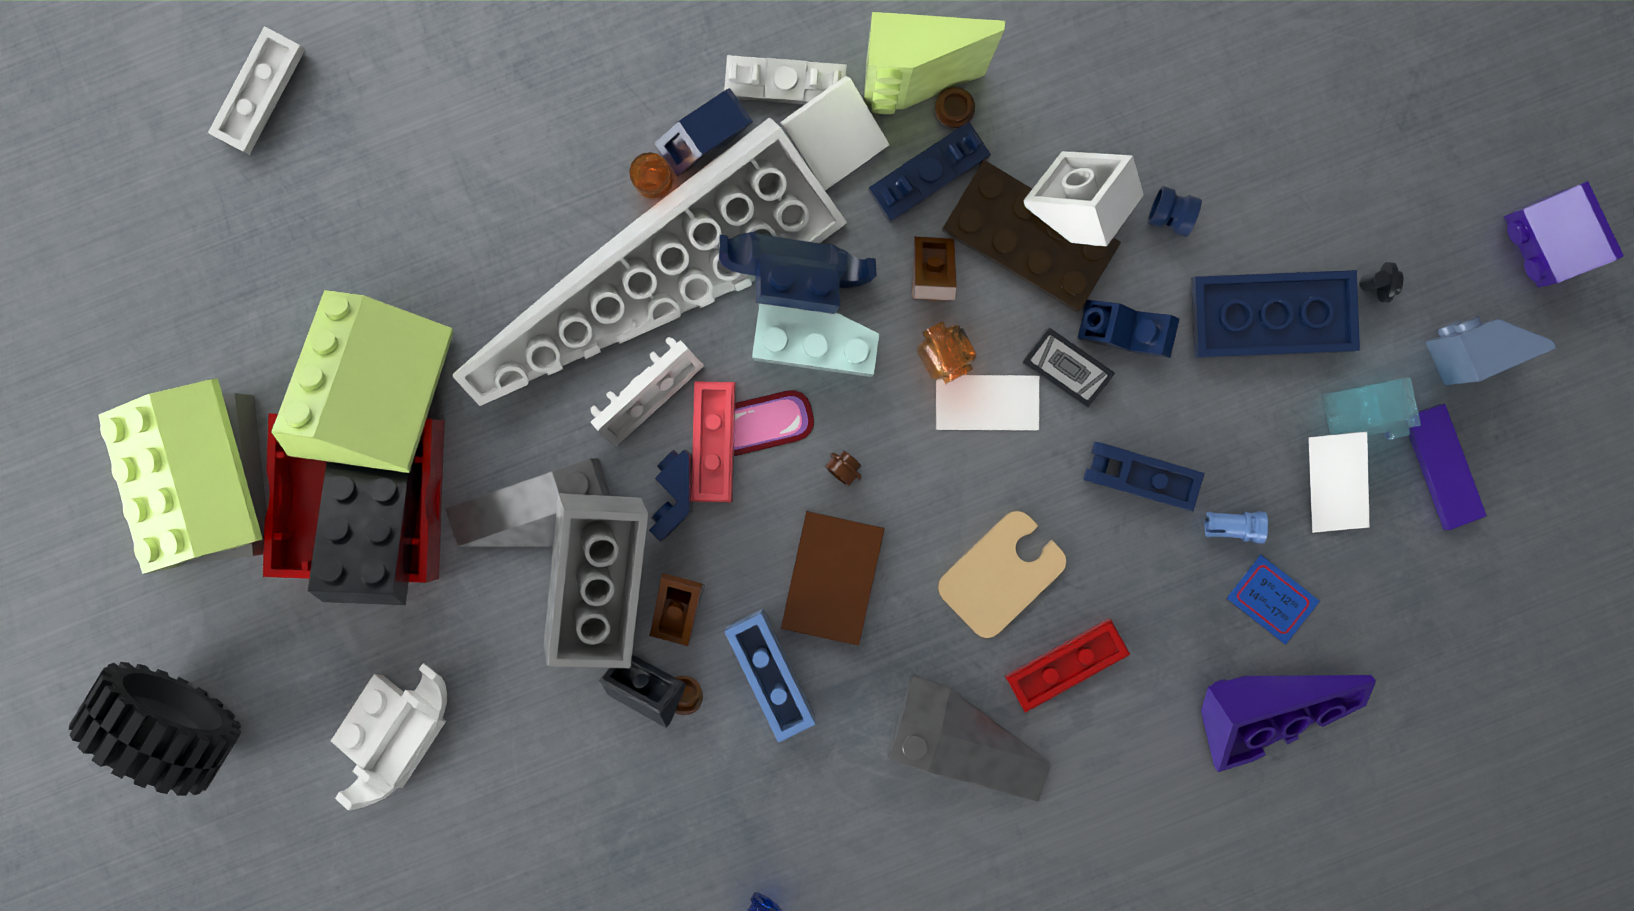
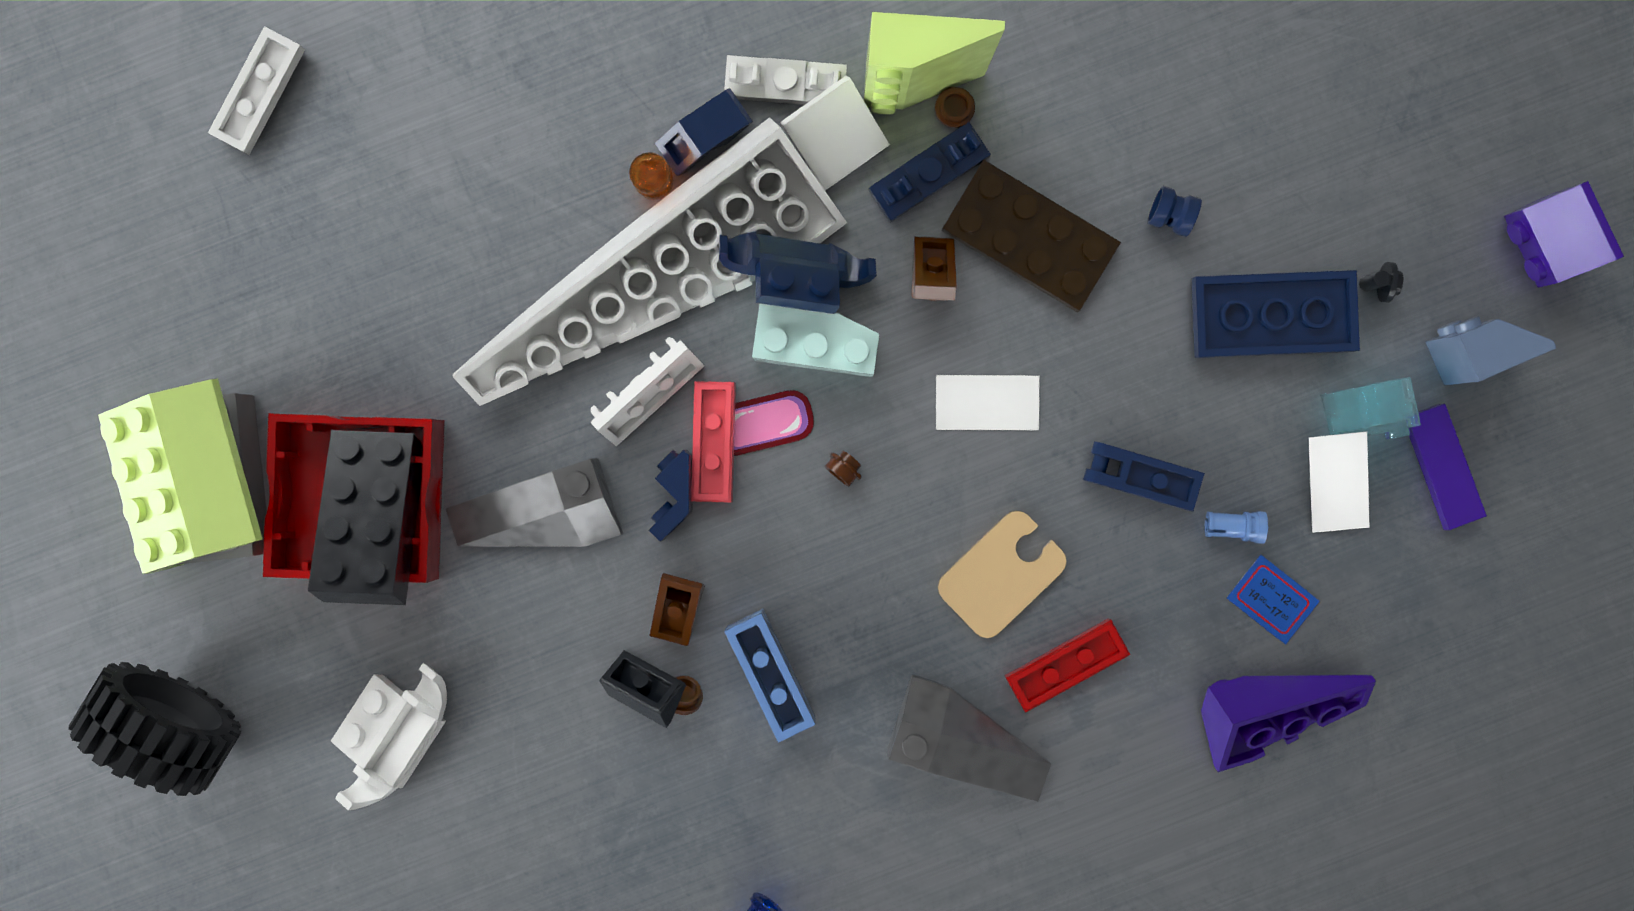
yellowish green slope [272,290,454,473] -> none
light grey brick [543,493,648,668] -> none
reddish brown tile [781,511,885,646] -> none
clear orange head [917,321,976,384] -> none
slope [1022,327,1115,408] -> none
white slope [1024,151,1144,246] -> none
dark blue slope [1078,300,1180,358] -> none

